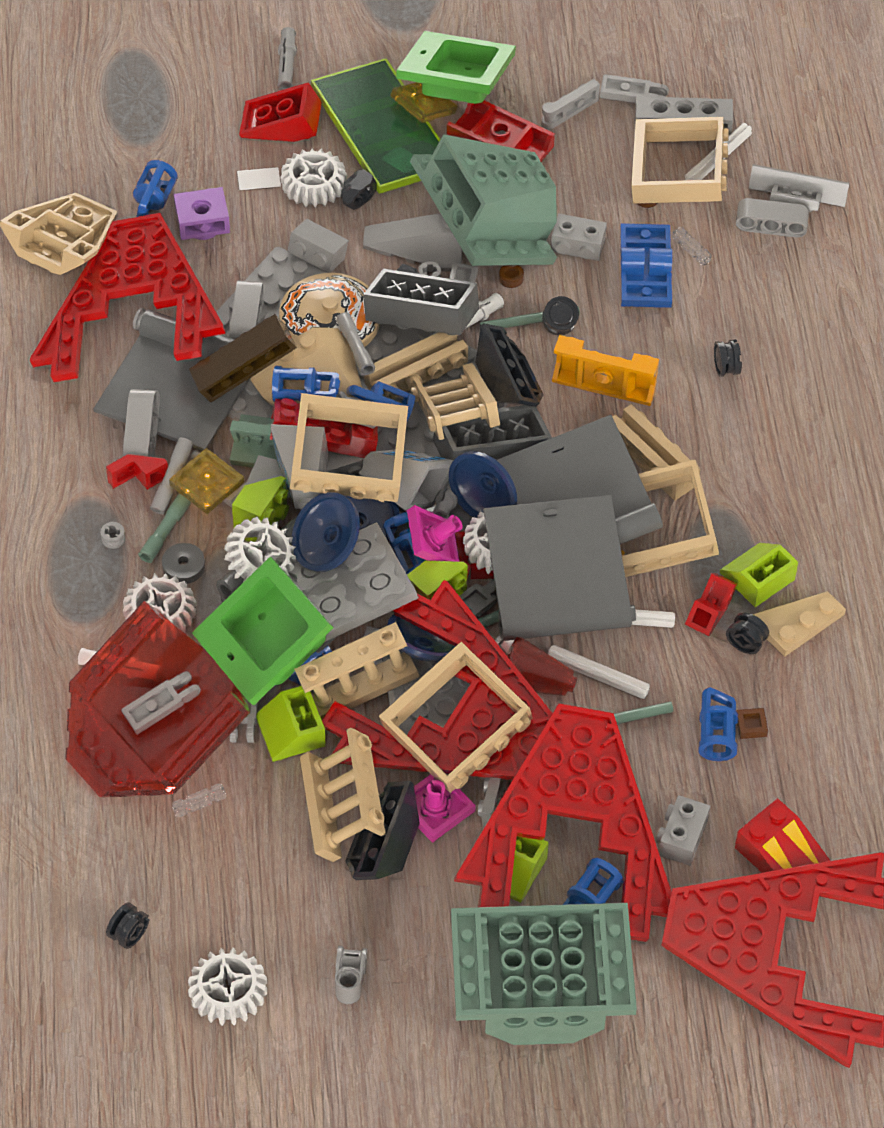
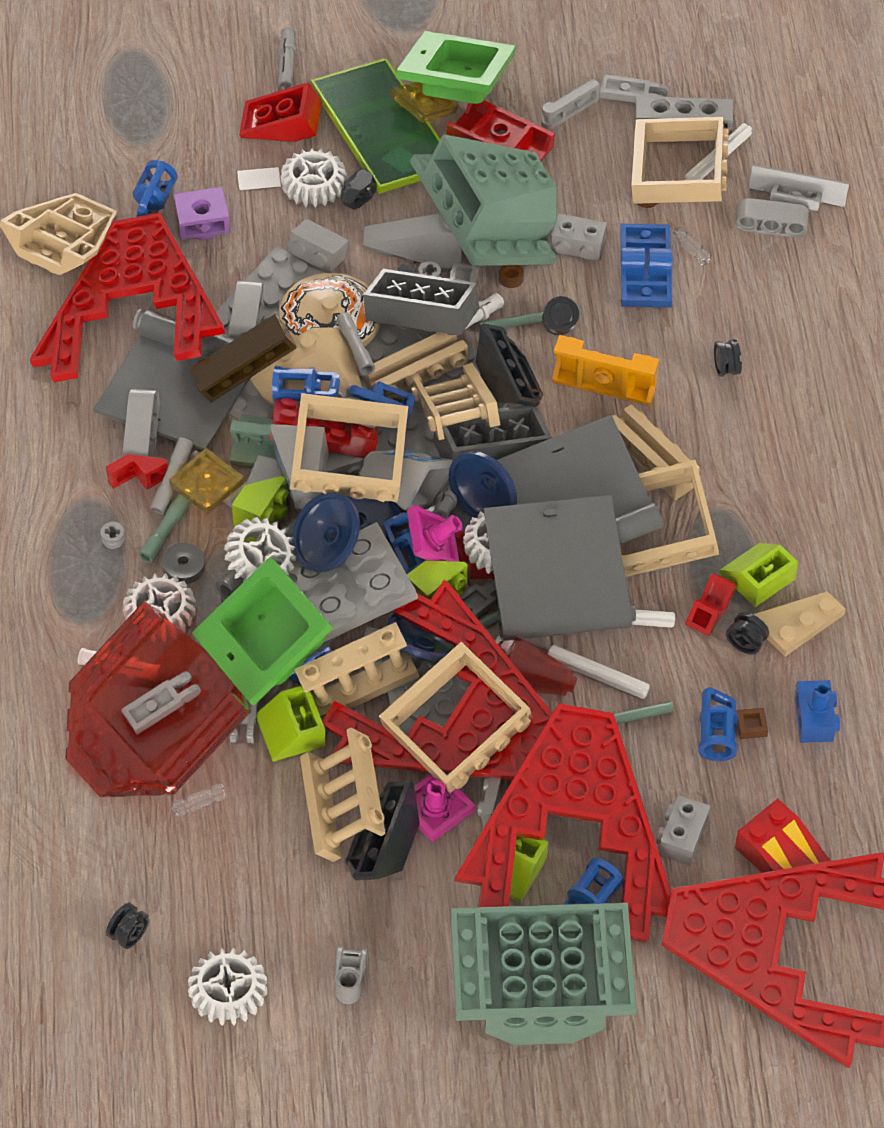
none -> blue brick [794,680,840,743]

